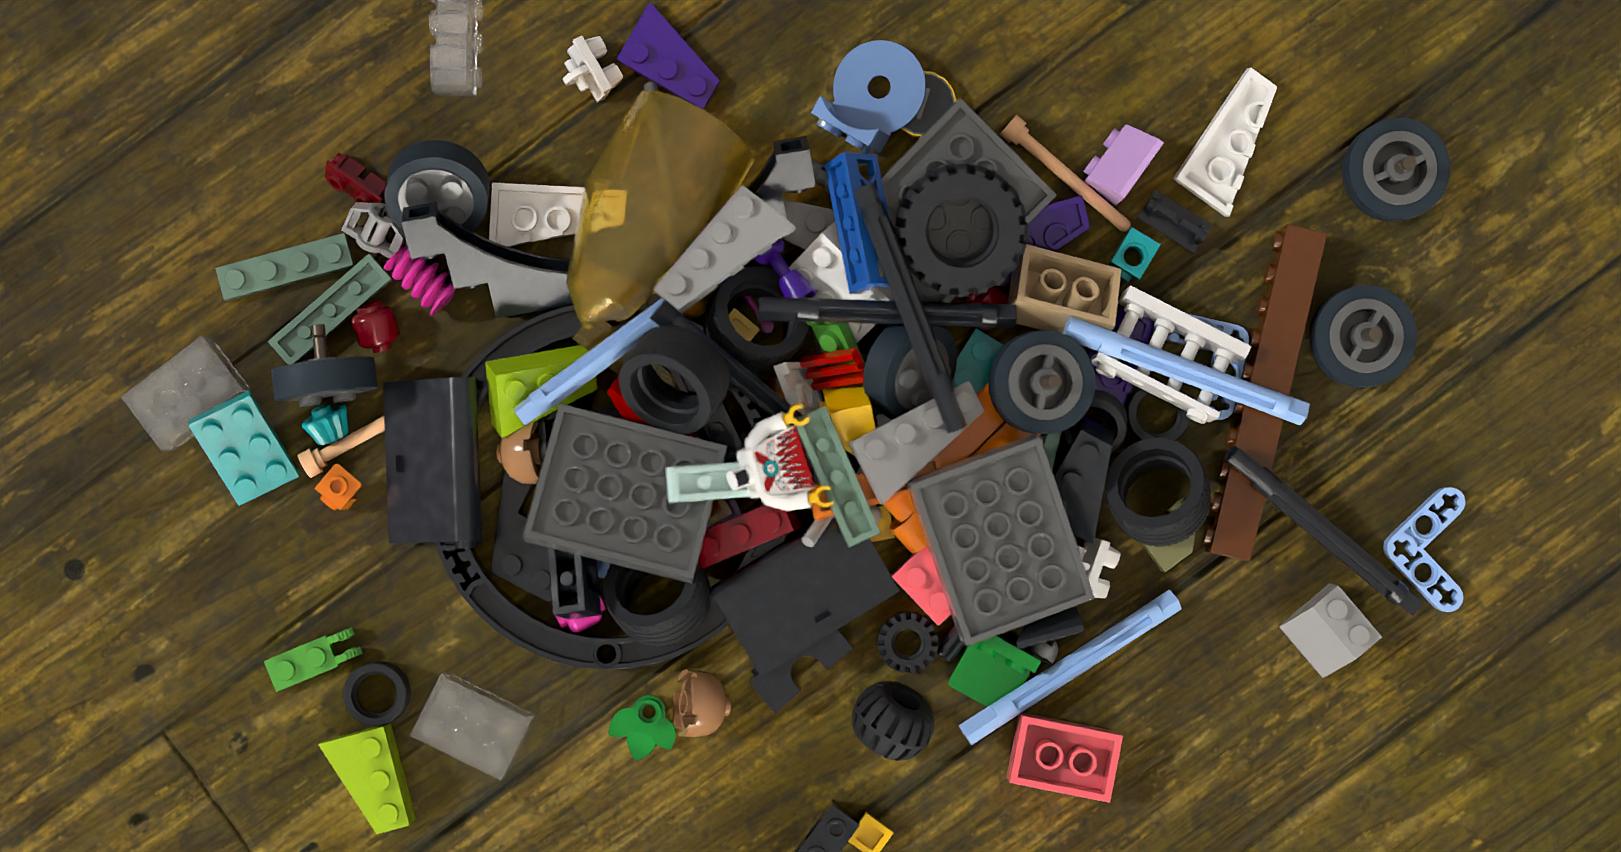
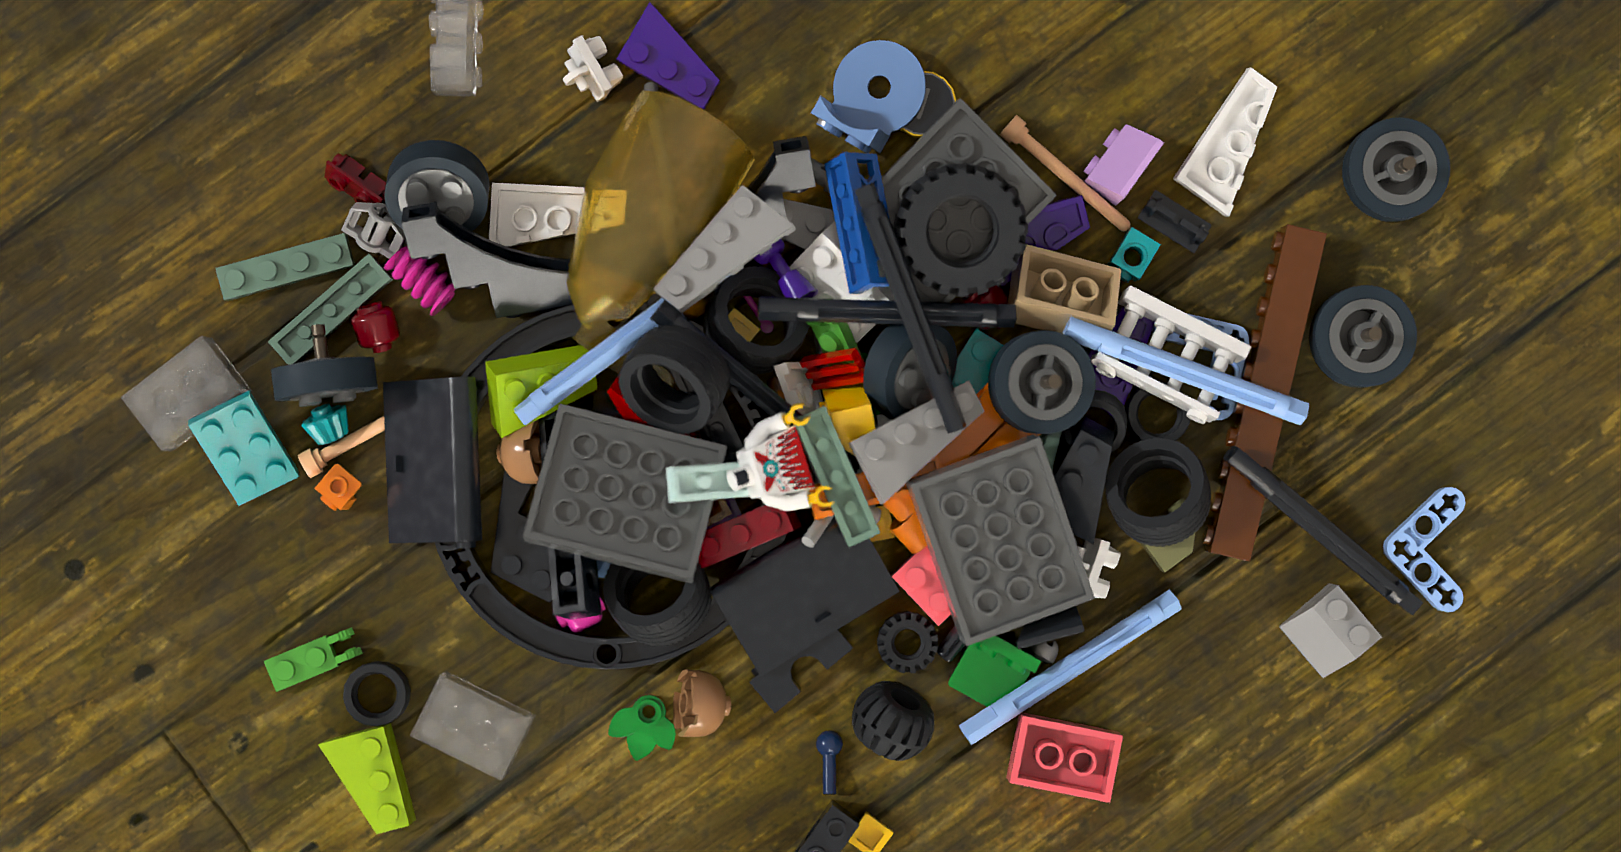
none -> dark blue bar [816,730,843,795]

